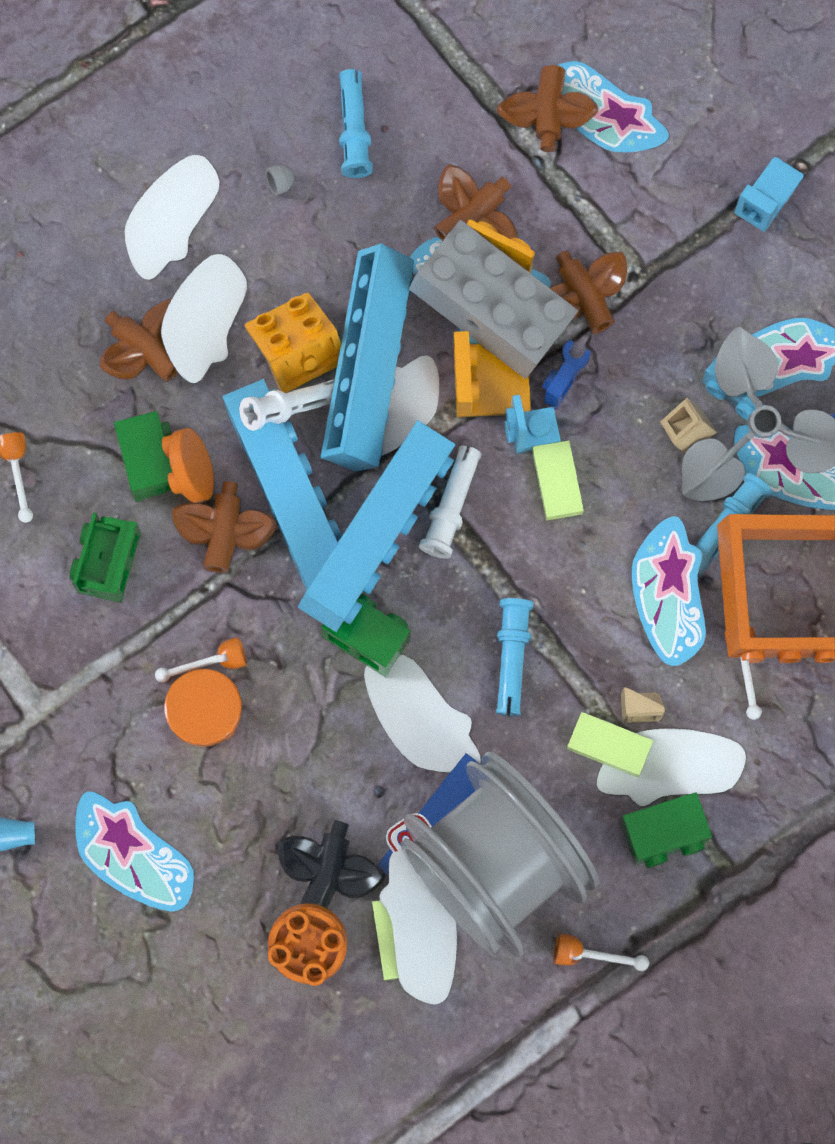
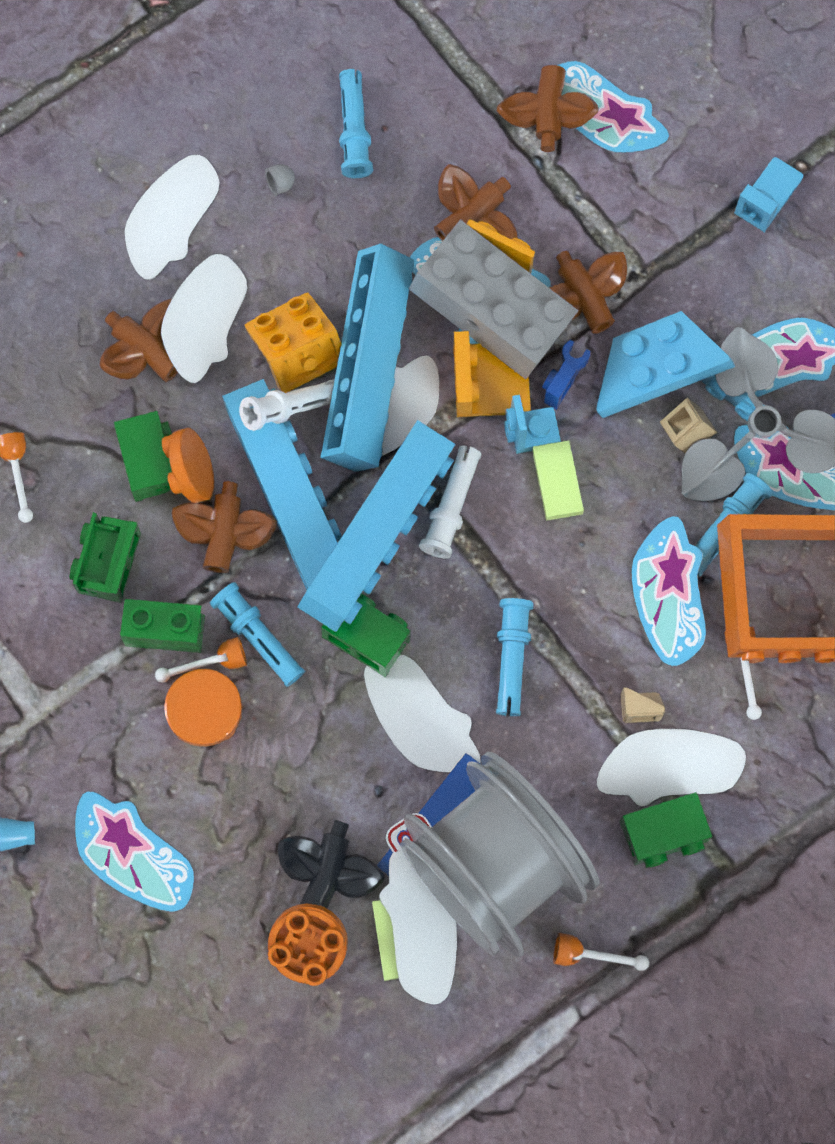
yellowish green tile [567,712,653,778] -> none
none -> green hinge [120,599,205,653]
none -> medium azure pin [210,582,305,687]
none -> medium azure wing [596,311,735,418]

